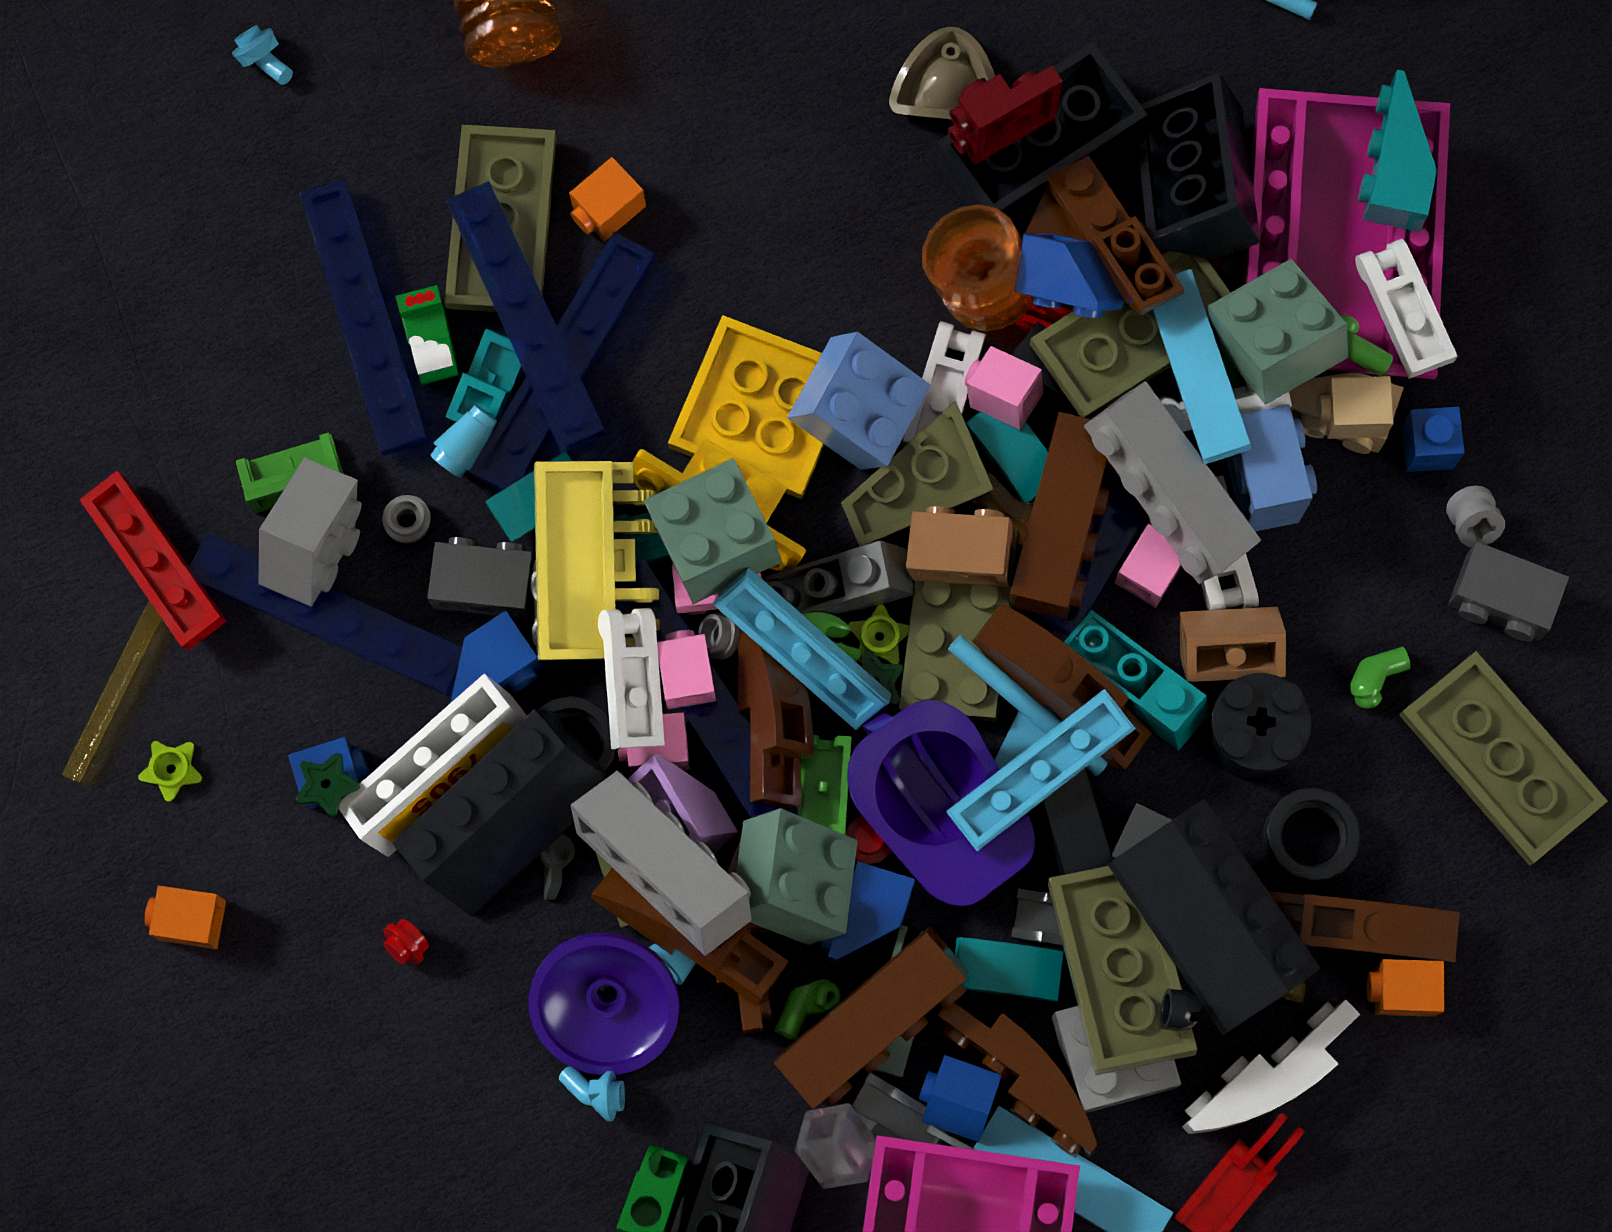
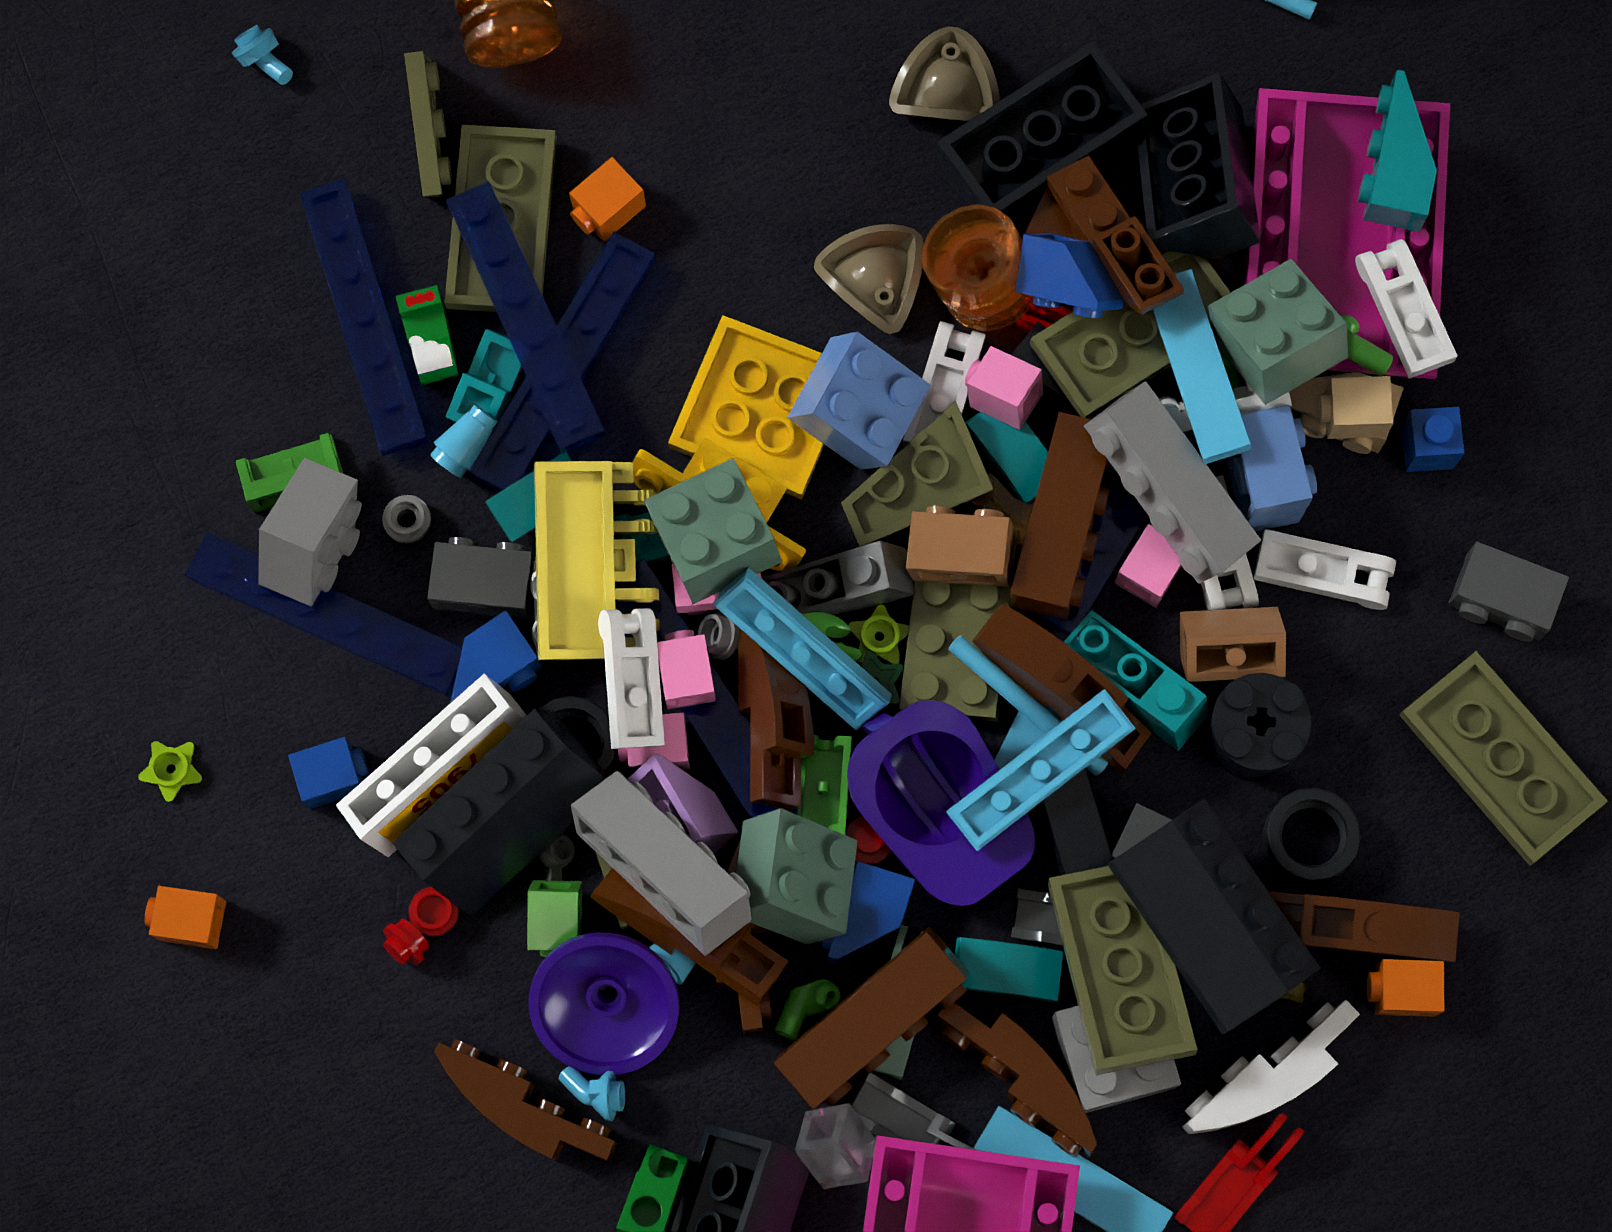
clear yellow bar [62,601,162,783] -> none
red plate [80,470,227,651] -> none
dark green plate [296,753,360,817] -> none
blue brick [919,1055,1002,1142] -> none
dark red plate [948,66,1063,164] -> none
black hinge [1160,988,1201,1032] -> none
bright green arm [1350,646,1411,709] -> none
light grey wheel [1446,486,1505,547] -> none
none -> olive wing [404,51,452,198]
none -> red plate [409,887,459,937]
none -> reddish brown slope [434,1039,618,1163]
none -> bright green brick [527,880,582,957]
none -> dark tan hat [814,224,924,334]
none -> white plate [1253,529,1396,610]

